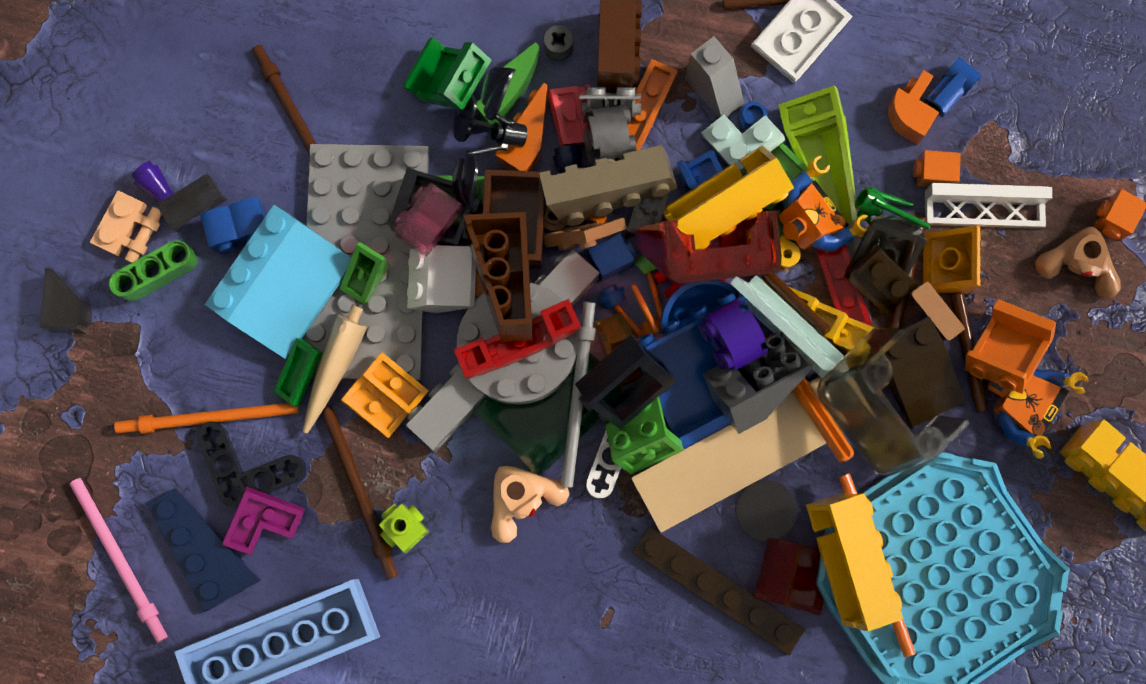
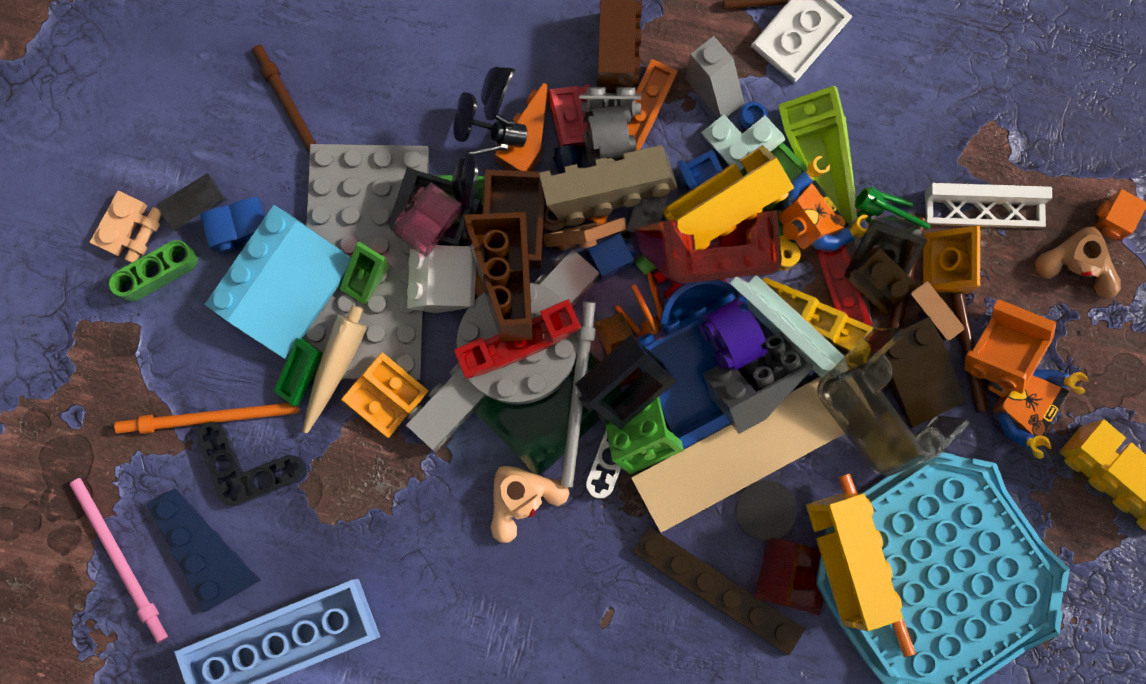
clear smoke slope [40,268,92,333] -> none
dark purple cone [131,161,175,206] -> none
magenta plate [222,486,304,555] -> none
reddish brown bar [322,407,399,581] -> none
lime brick [379,504,430,553] -> none
green panel [403,37,491,110] -> none
bright green slope [476,42,540,131] -> none
dark grey wheel [544,25,573,61] -> none
blue plate [597,284,626,309] -> none
reddish brown bar [740,249,831,336] -> none
orange axle [765,334,854,463] -> none
orange brick [888,70,939,145] -> none
orange brick [913,150,961,188] -> none
blue piece [924,57,982,118] -> none

